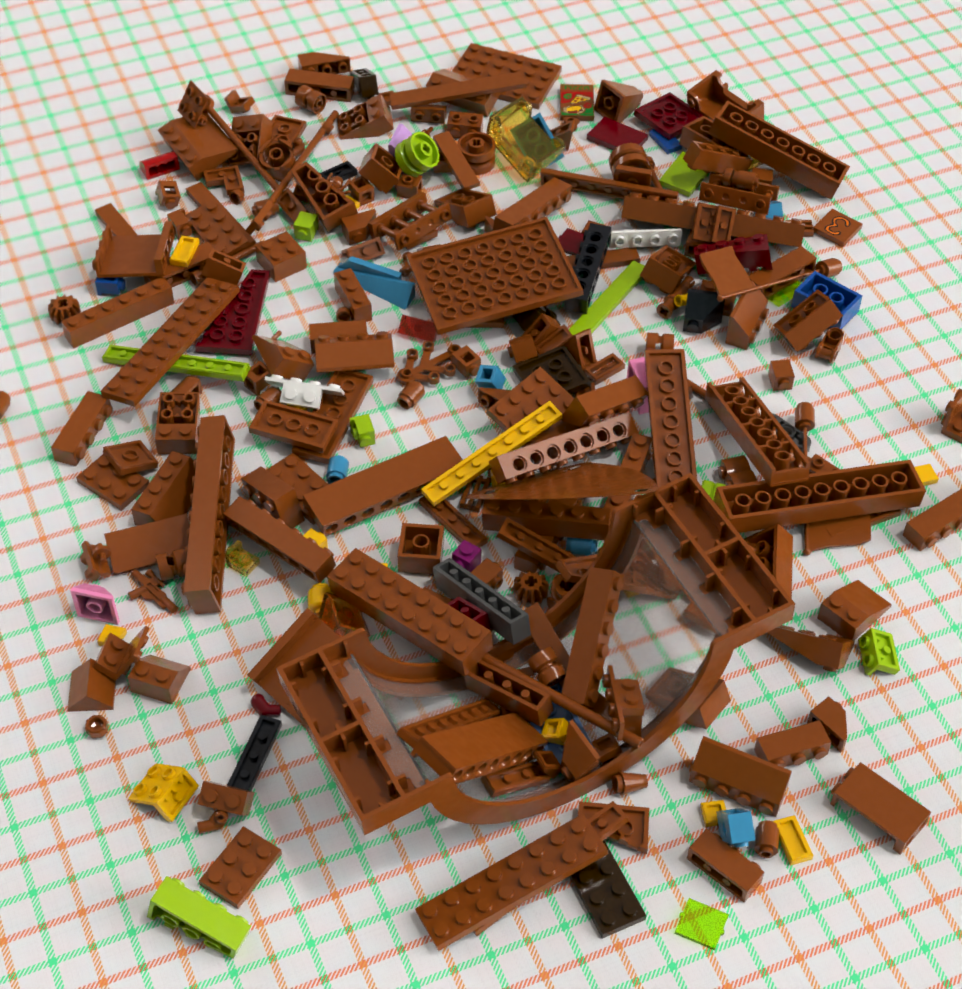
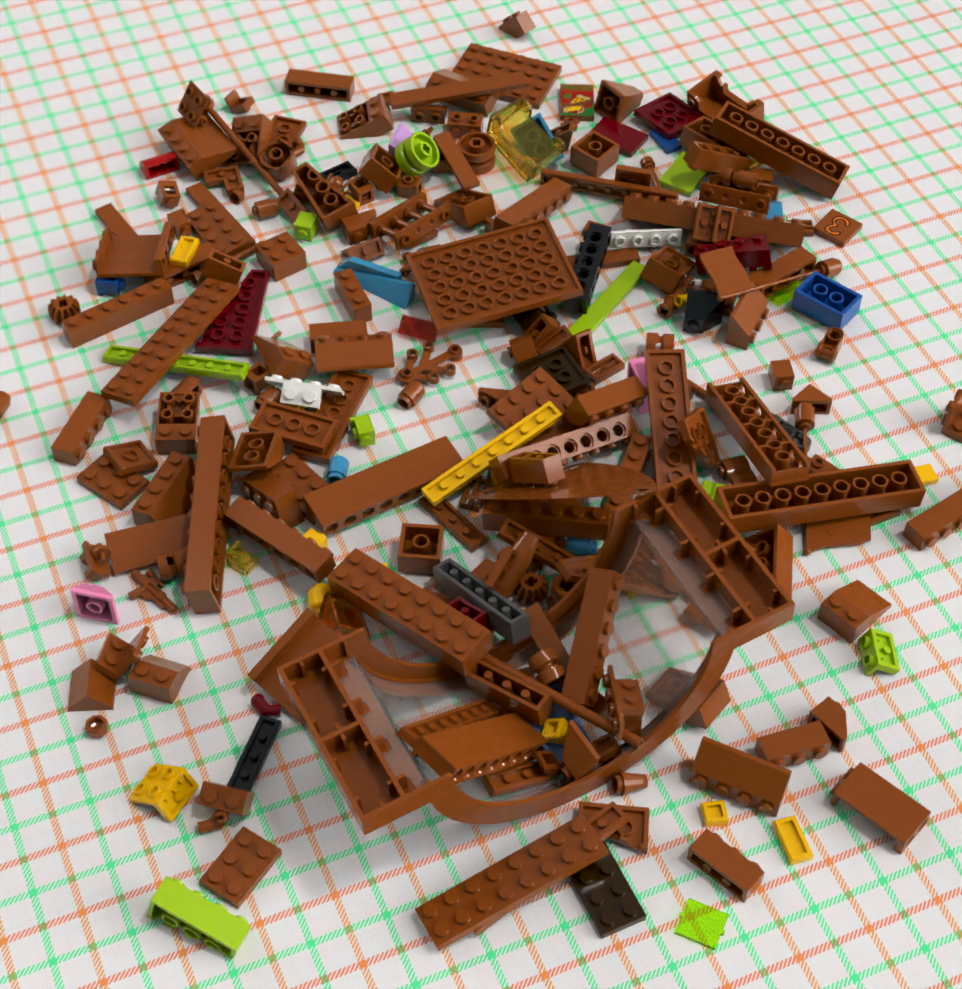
yellow tile [97,624,127,646] -> none
dark orange bar [245,110,339,235] -> none
dark orange wheel [295,85,327,114] -> none
dark orange slope [297,52,351,74] -> none
dark orange hinge [336,307,352,322] -> none
dark brown slope [350,68,379,99] -> none
dark orange brick [452,345,481,377] -> none
magenta brick [452,540,482,572] -> none
dark azure brick [475,365,506,389] -> none
dark red piece [558,228,584,255] -> none
dark orange wheel [608,143,651,180] -> none
dark azure brick [716,808,755,847] -> none
dark orange brick [754,820,779,858] -> none
dark orange wedge [767,625,855,672] -> none
dark orange slope [773,290,843,352] -> none
none -> dark orange slope [227,430,285,472]
none -> dark orange plate [484,530,540,599]
none -> dark orange slope [499,10,536,39]
none -> dark orange brick [507,452,566,487]
none -> dark orange brick [570,130,620,177]
none -> dark orange plate [677,406,721,470]
none -> dark orange slope [790,384,832,414]

